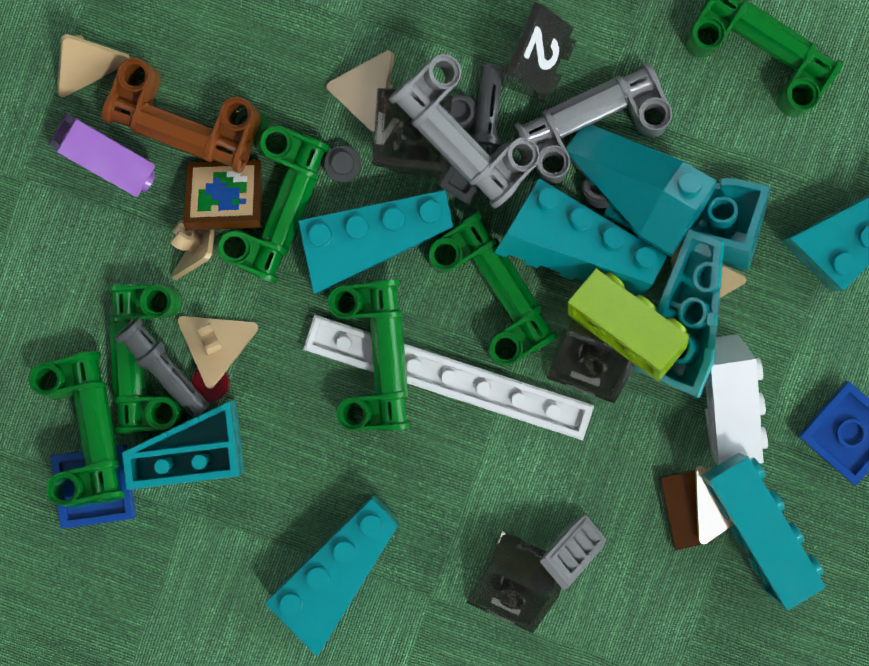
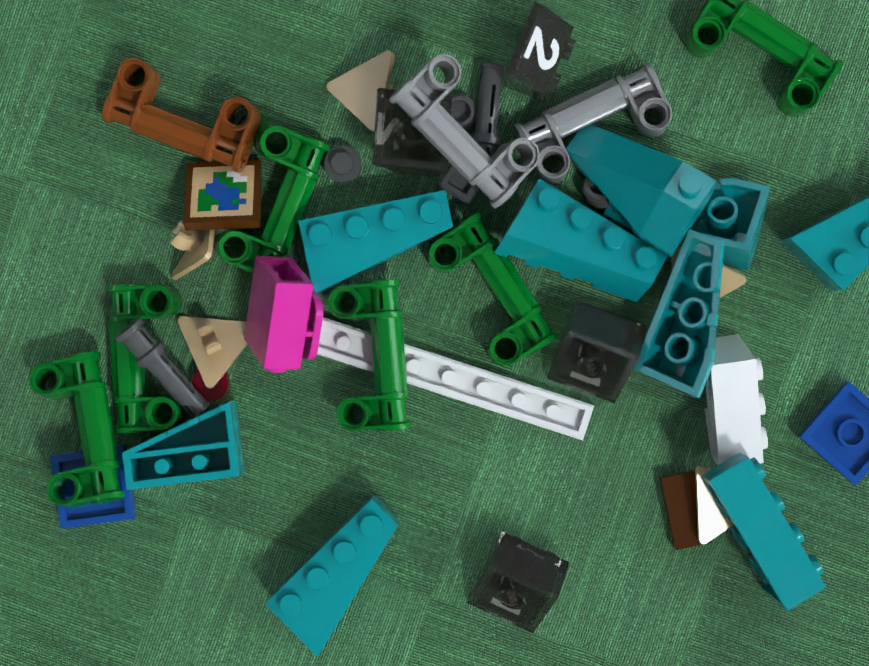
medium lavender slope [49,113,156,197] -> none
tan piece [57,34,130,97] -> none
light grey slope [540,515,606,590] -> none
lime brick [568,268,689,382] -> none
none -> dark pink brick [244,256,323,373]

